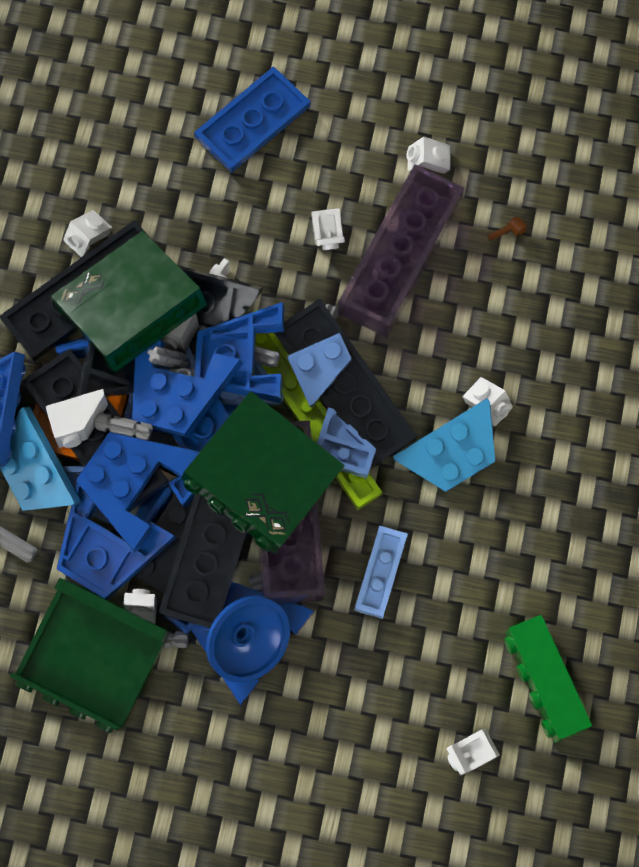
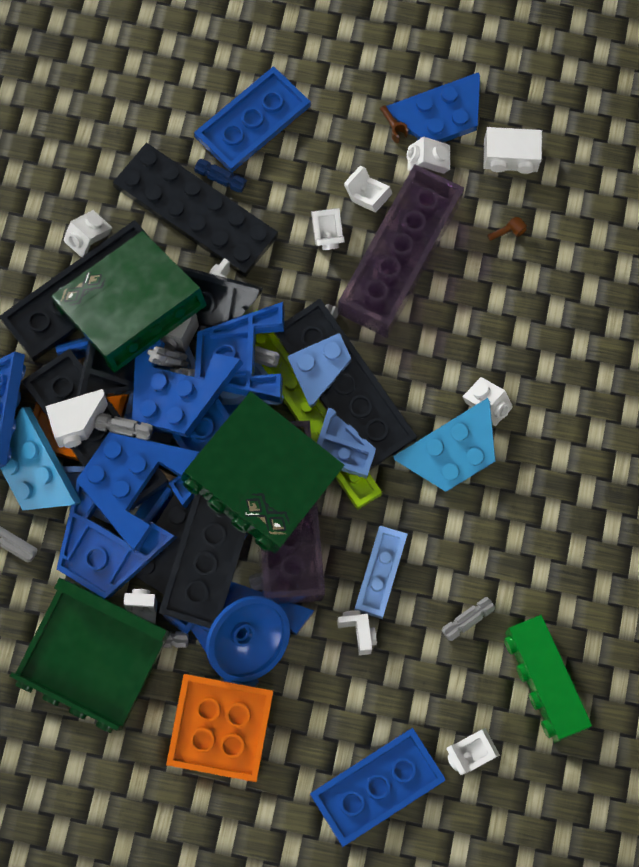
none -> black plate [113,142,278,277]
none -> orange plate [166,674,274,782]
none -> dark blue axle [194,159,247,192]
none -> blue plate [310,728,446,848]
none -> white bracket [337,610,377,655]
none -> white bracket [344,166,393,213]
none -> reddish brown hand [380,105,408,143]
none -> blue wing [386,72,480,143]
none -> light grey axle [442,597,495,641]
none -> white brick [483,127,542,174]

